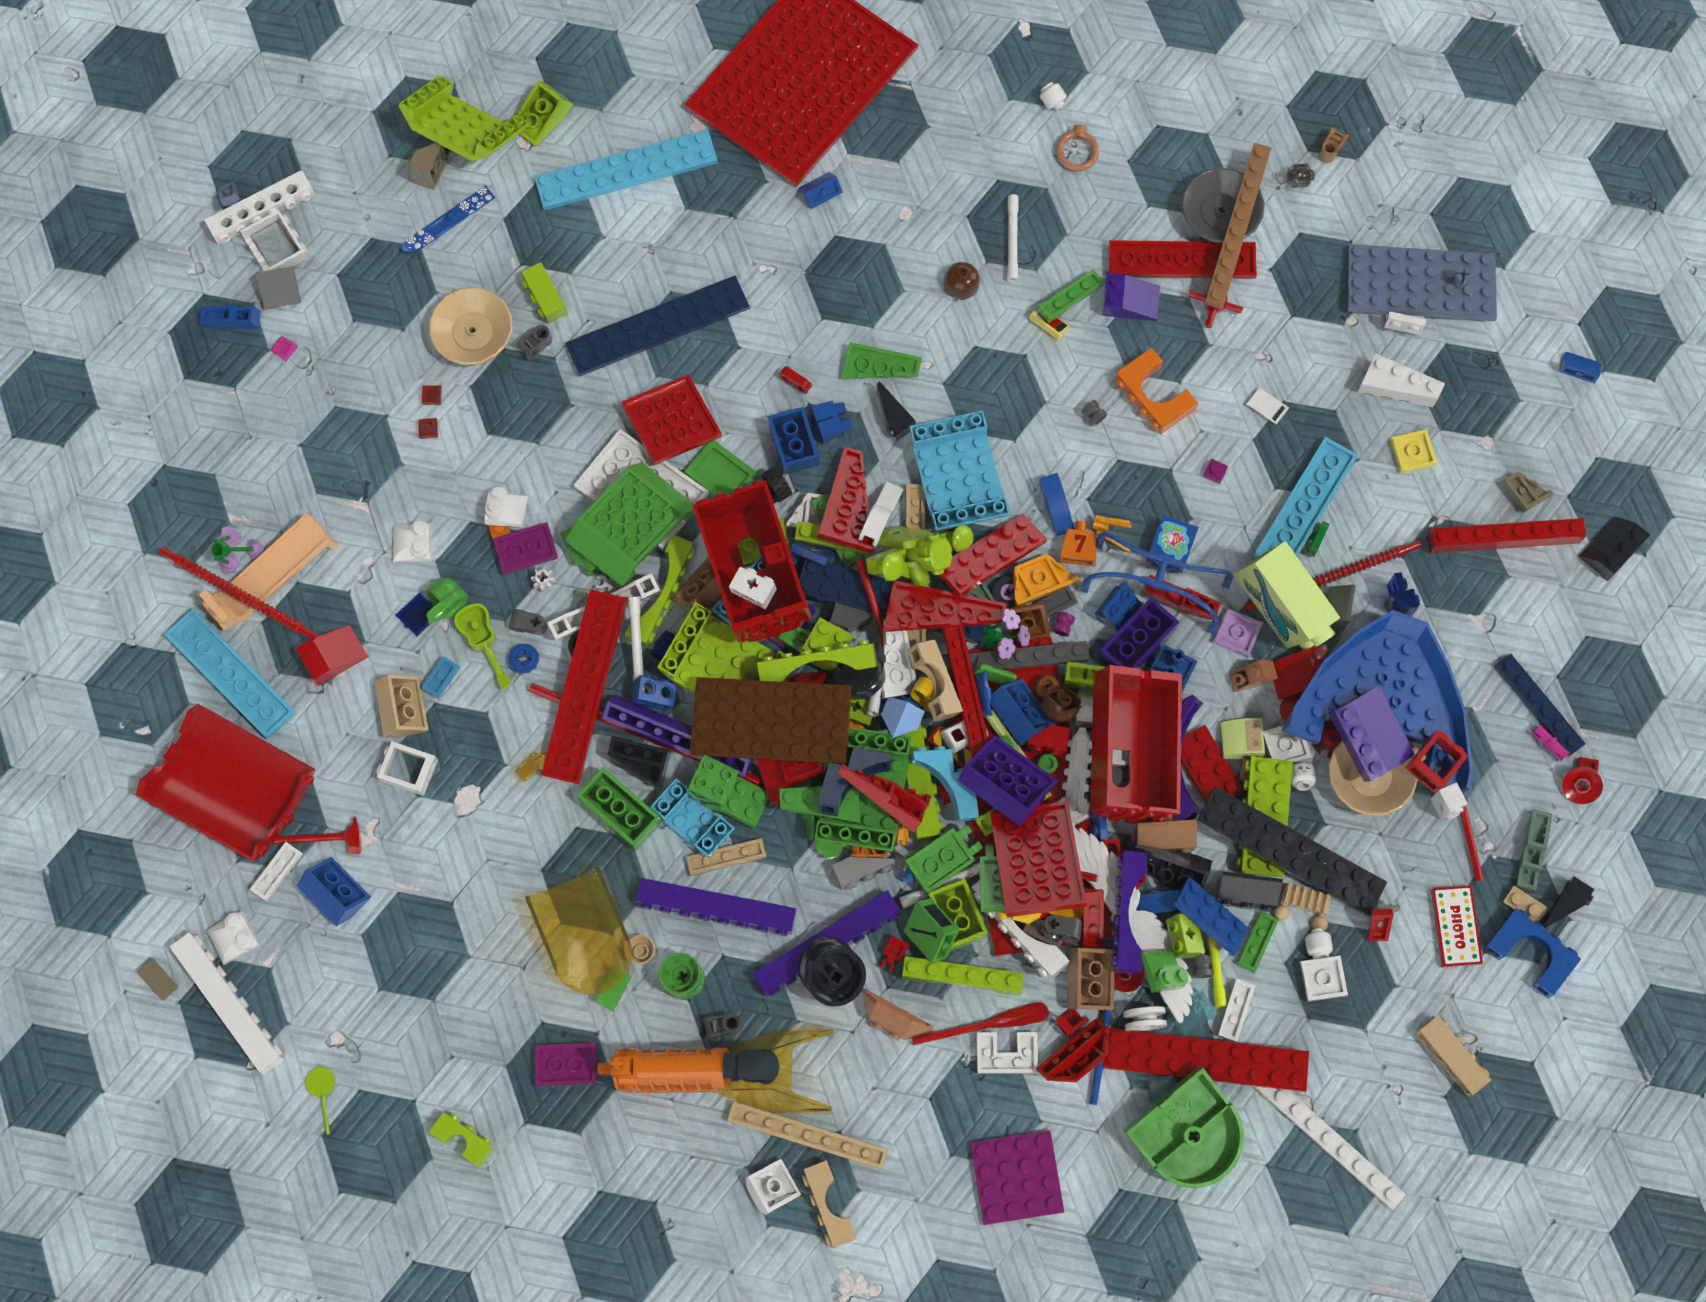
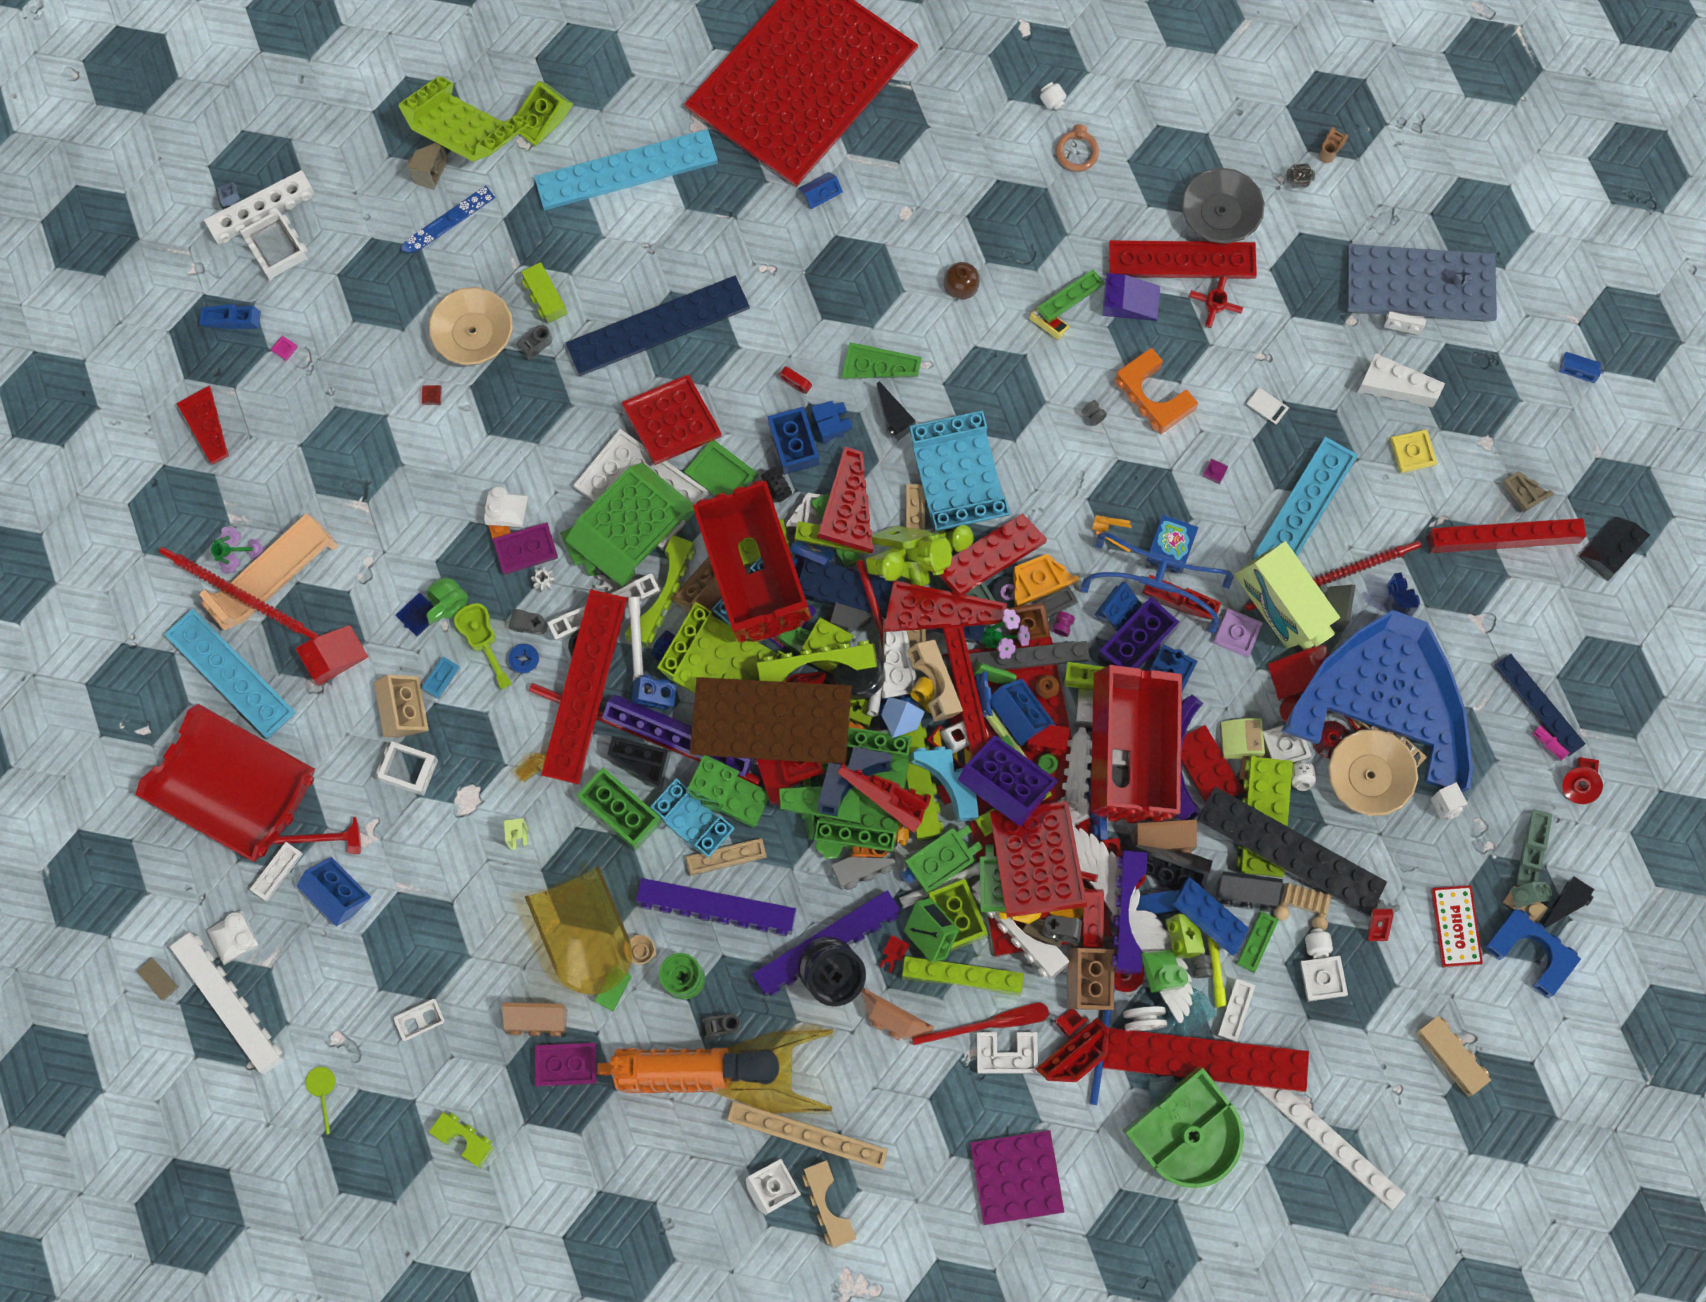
dark grey tile [256,266,302,309] -> none
white slope [393,521,432,563] -> none
clear red tile [418,418,439,439] -> none
white brick [729,567,777,609] -> none
red tile [762,542,787,567] -> none
white piece [859,482,904,546] -> none
white piece [1007,194,1018,282] -> none
blue slope [1039,473,1074,536] -> none
reddish brown cylinder [1042,685,1082,722] -> none
orange torso [1059,521,1097,567] -> none
medium nougat plate [1205,143,1271,309] -> none
nougat slope [1229,660,1278,692] -> none
green plate [1306,521,1330,557] -> none
slope [1328,685,1415,782] -> none
red window [1405,729,1469,794] -> none
red bar [1460,806,1484,882] -> none
none -> red wing [176,385,229,465]
none -> white piece [394,999,445,1041]
none -> medium nougat slope [502,1002,568,1037]
none -> yellowish green hinge [504,818,529,850]
none -> sand green bracket [1510,882,1552,908]

